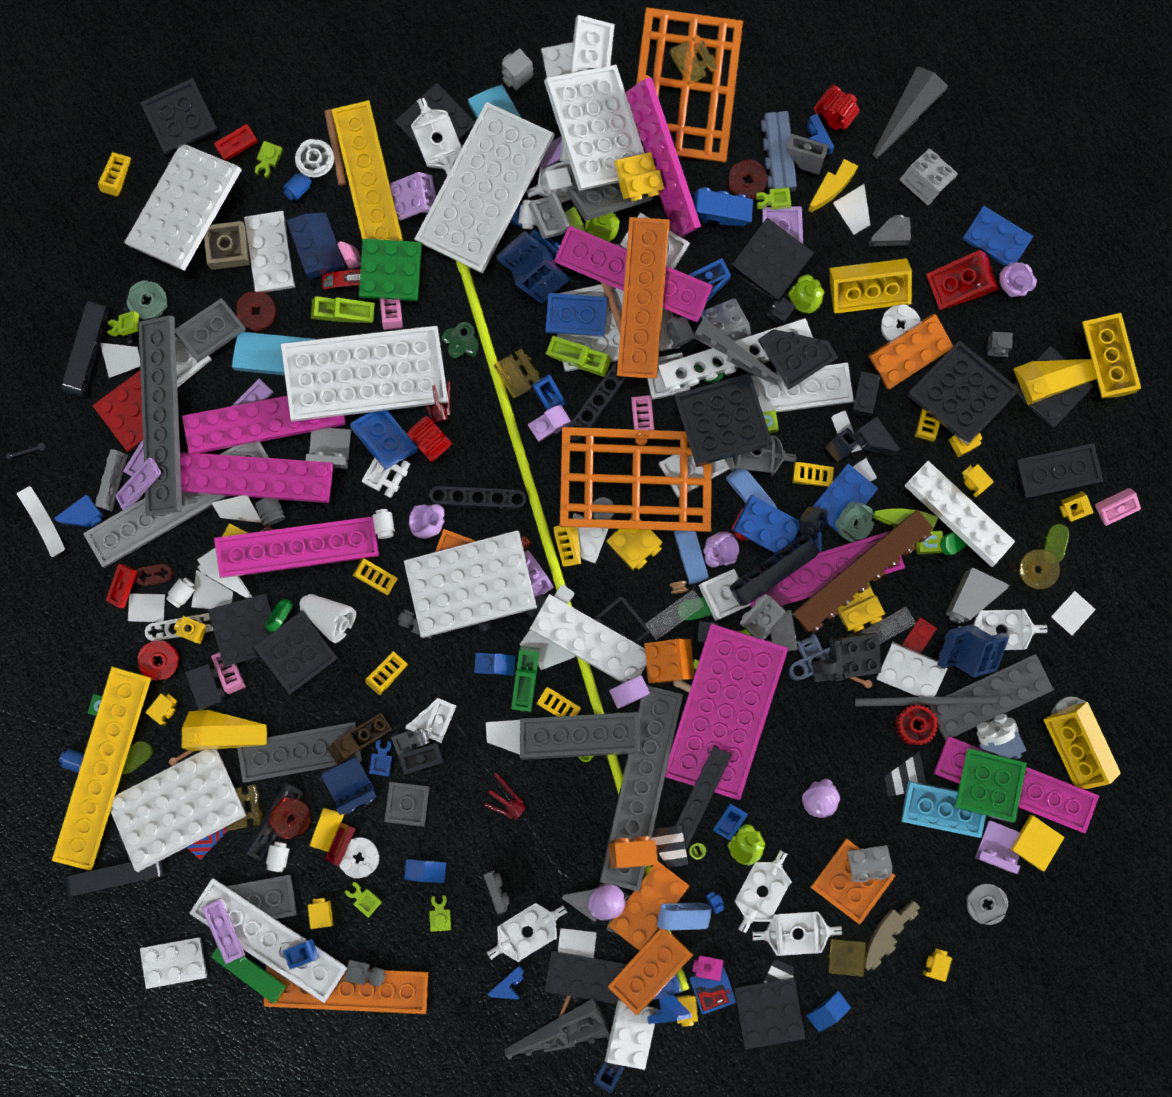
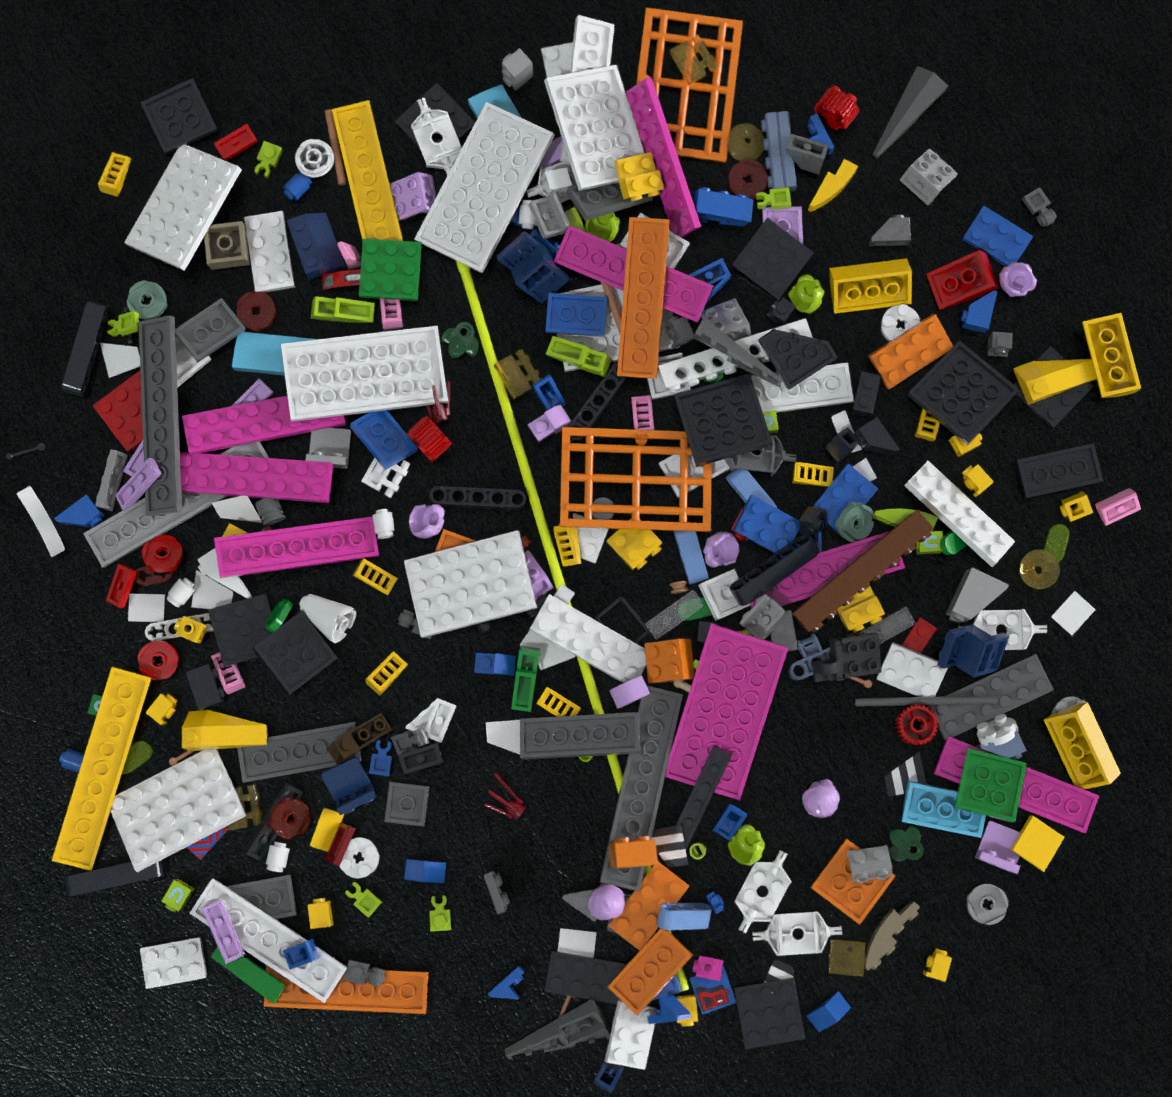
white plate [487,903,567,962] -> none
white sticker [833,184,870,235] -> none
none -> red plate [142,535,183,573]
none -> lime brick [162,879,195,912]
none -> clear yellow dish [727,123,764,162]
none -> dark green plate [888,825,924,862]
none -> blue slope [961,291,997,333]
none -> dark grey plate [1022,187,1057,227]

